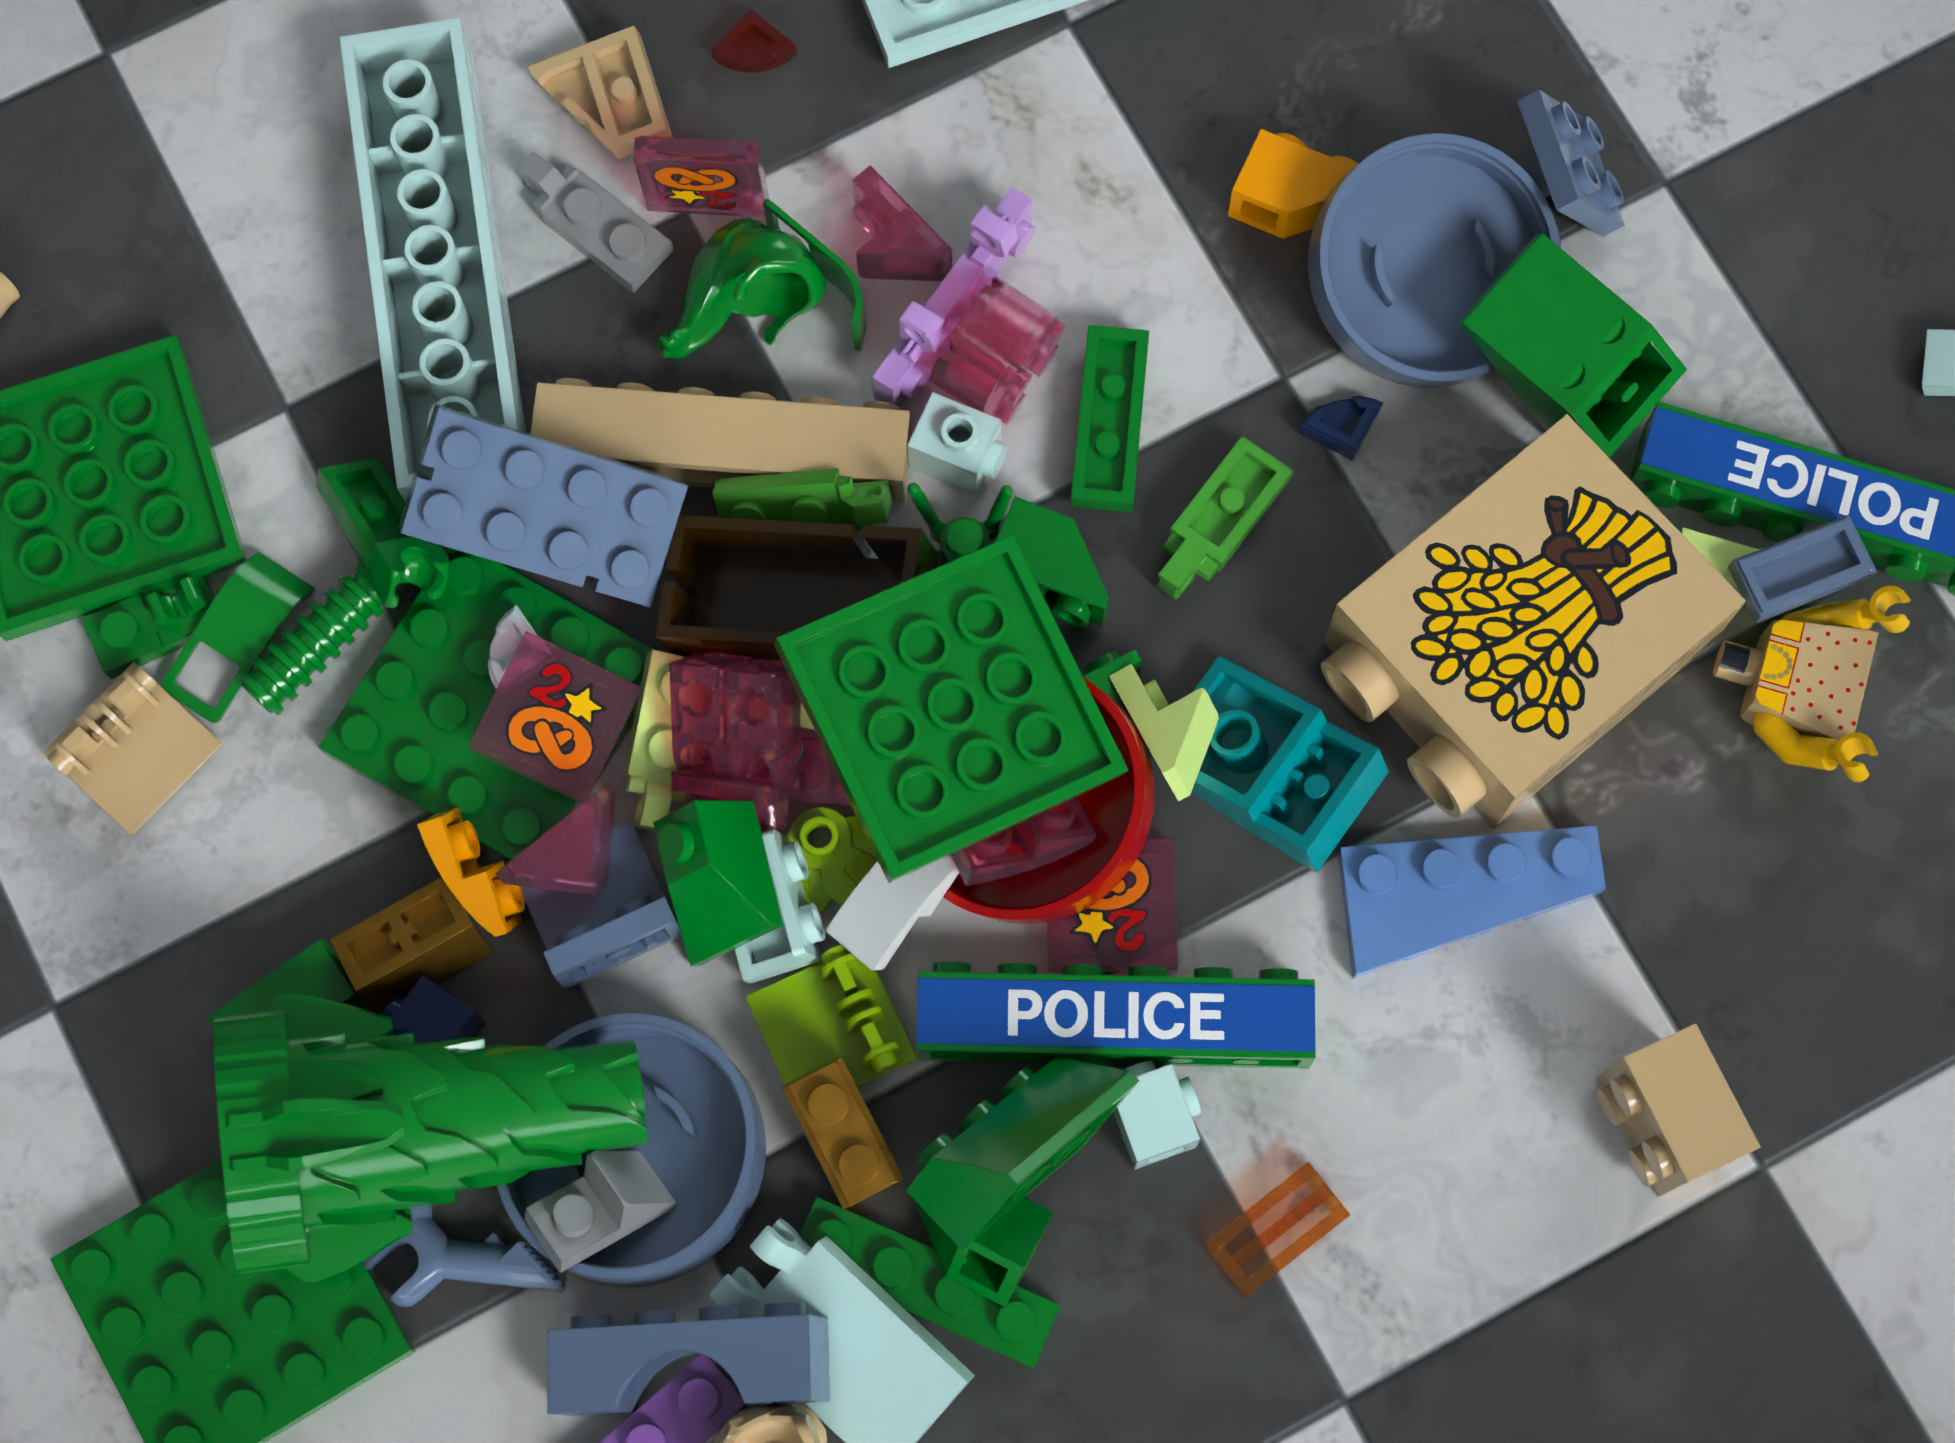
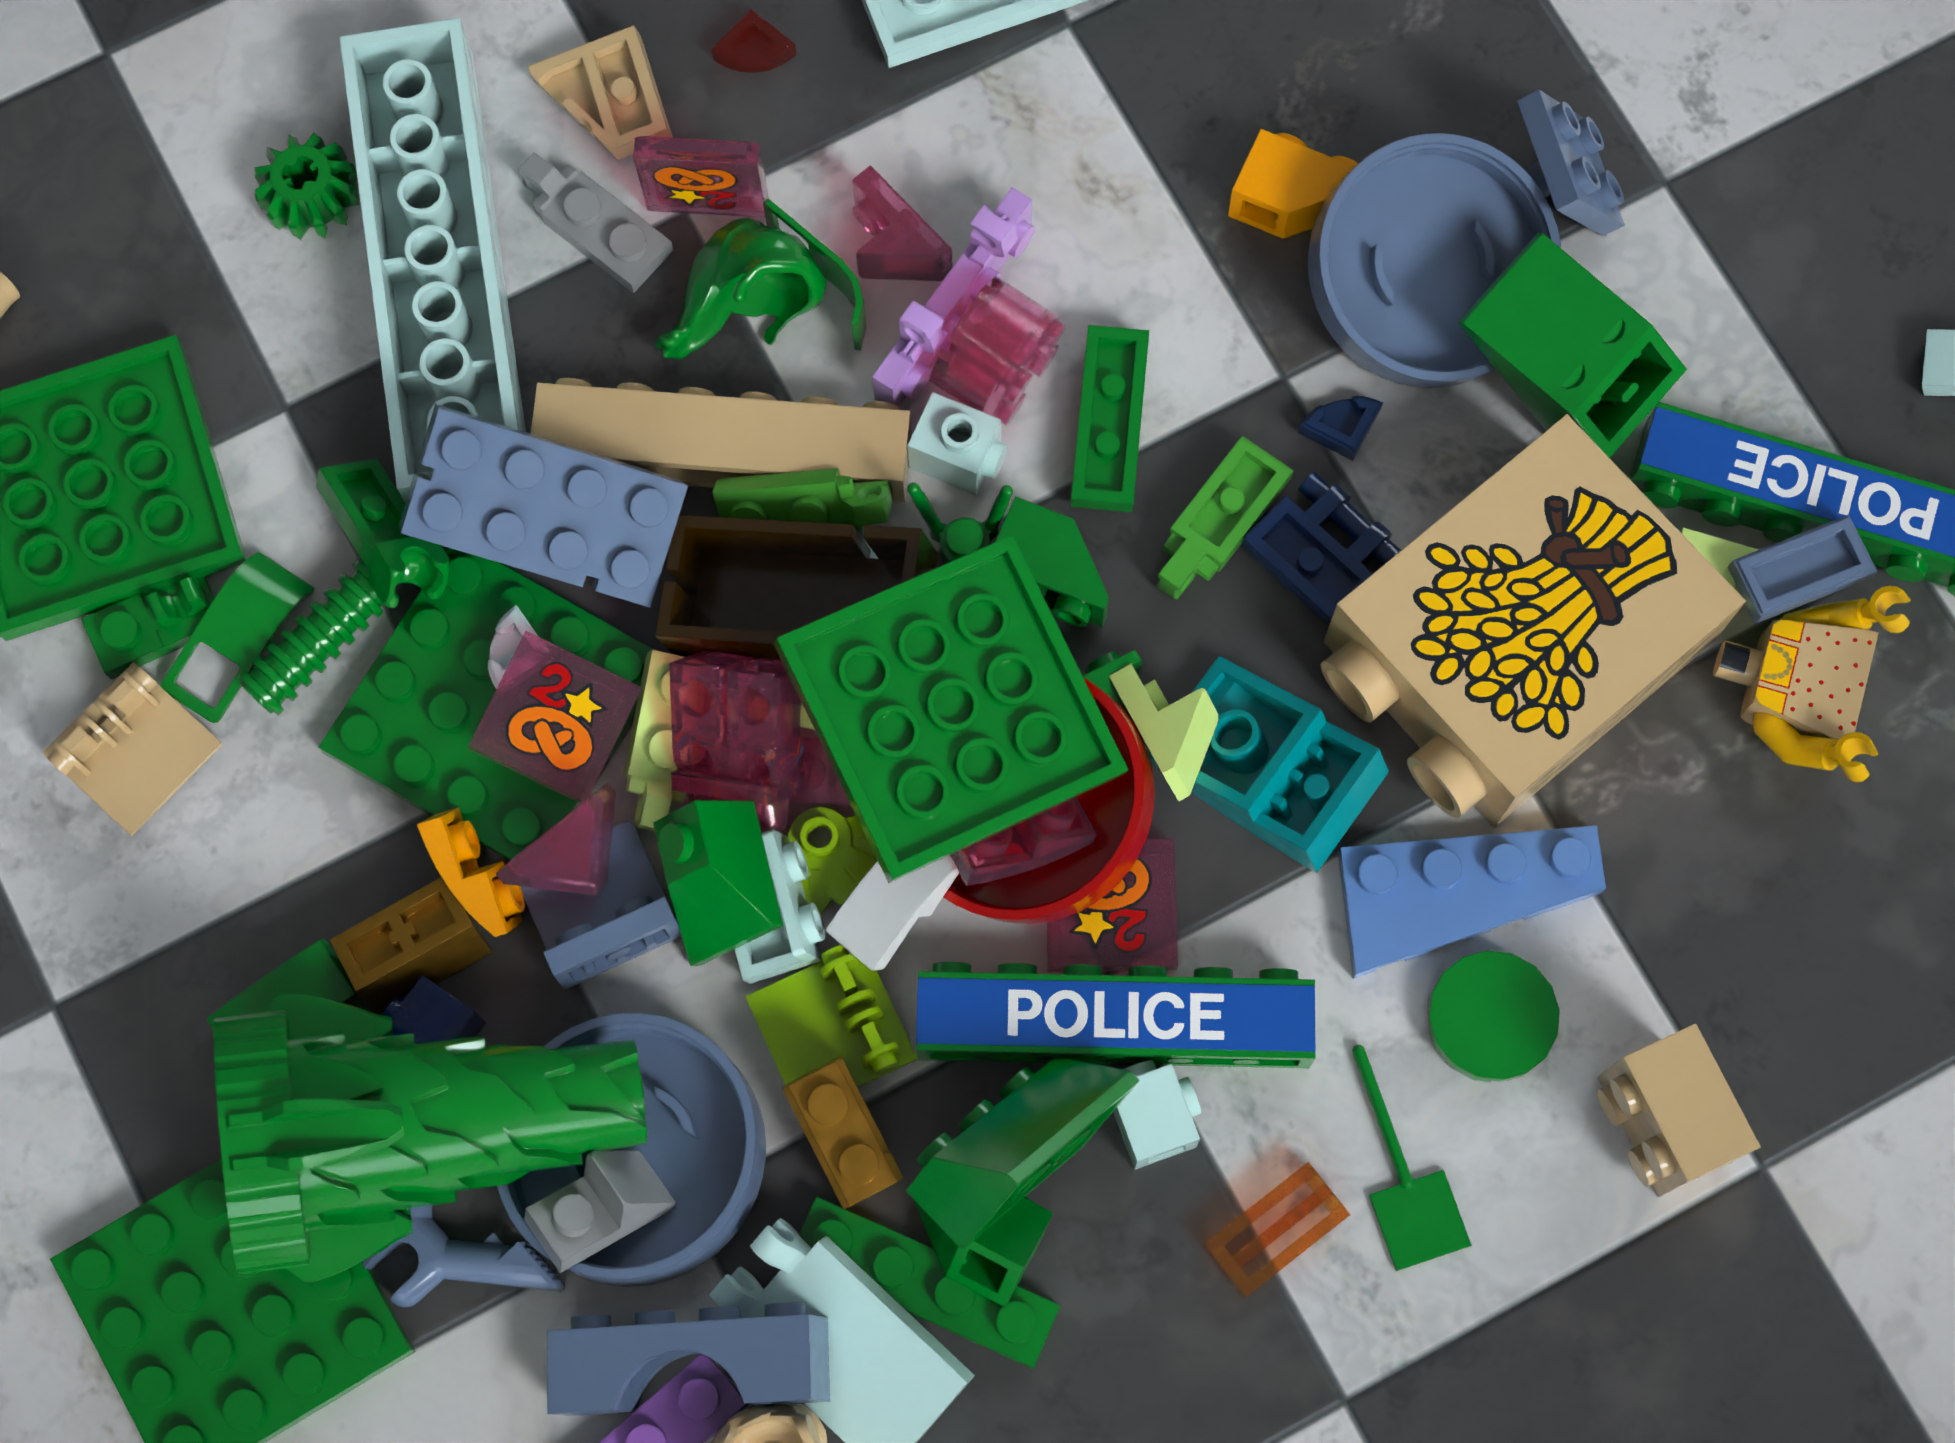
none -> green gear [254,132,359,240]
none -> dark blue plate [1242,472,1402,626]
none -> green piece [1352,1045,1472,1271]
none -> green tile [1427,950,1560,1082]

